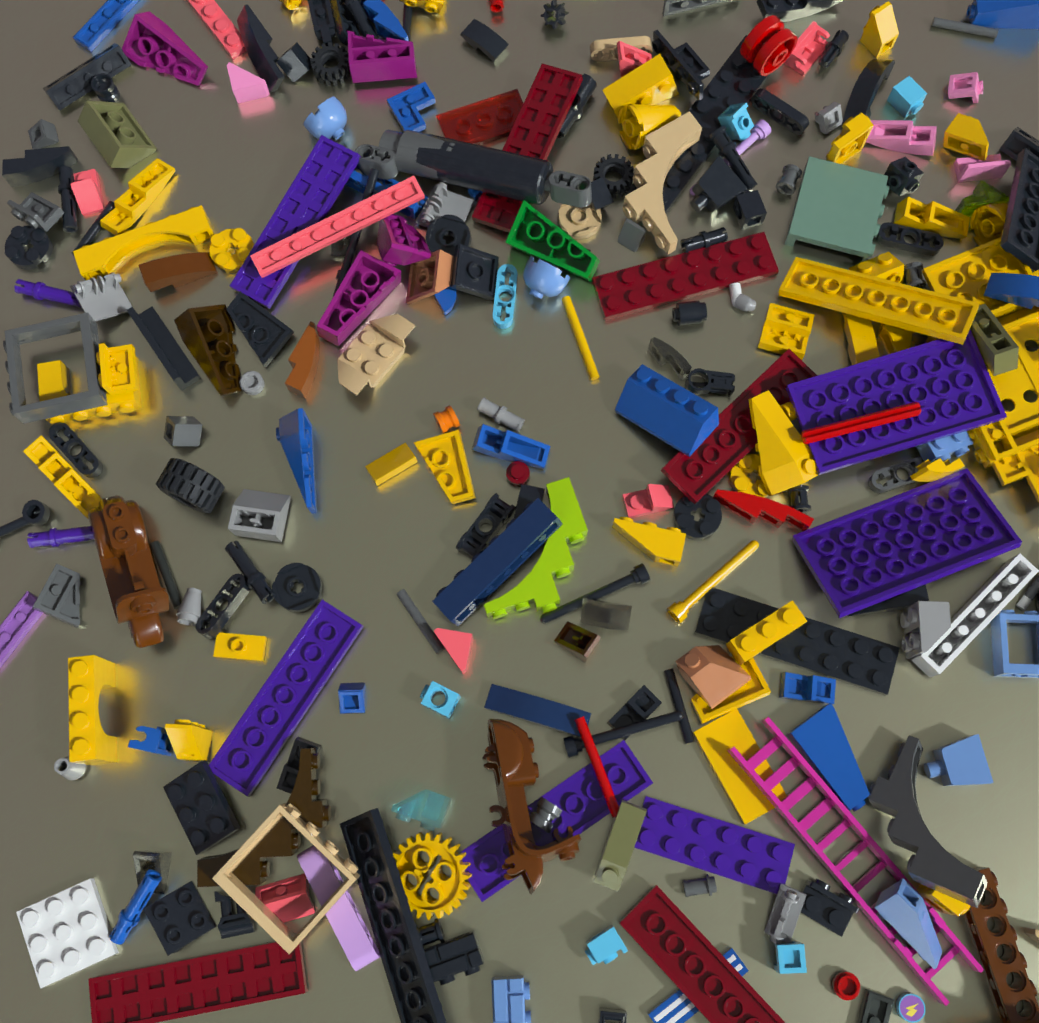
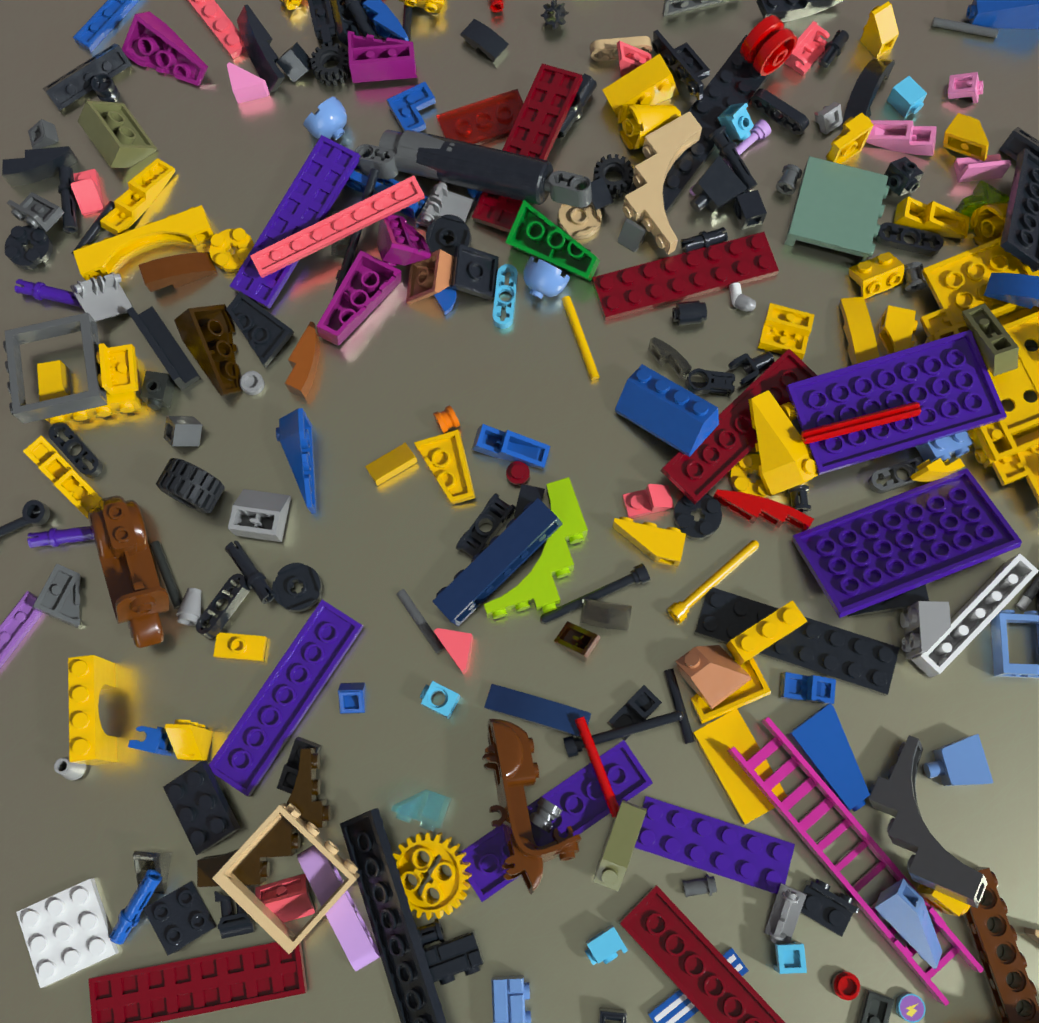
tan piece [337,314,415,396] -> none
light grey pin [477,397,525,432] -> none
yellow plate [779,257,980,345] -> none
none -> pearl dark grey brick [140,371,175,409]
none -> black piece [728,351,774,387]

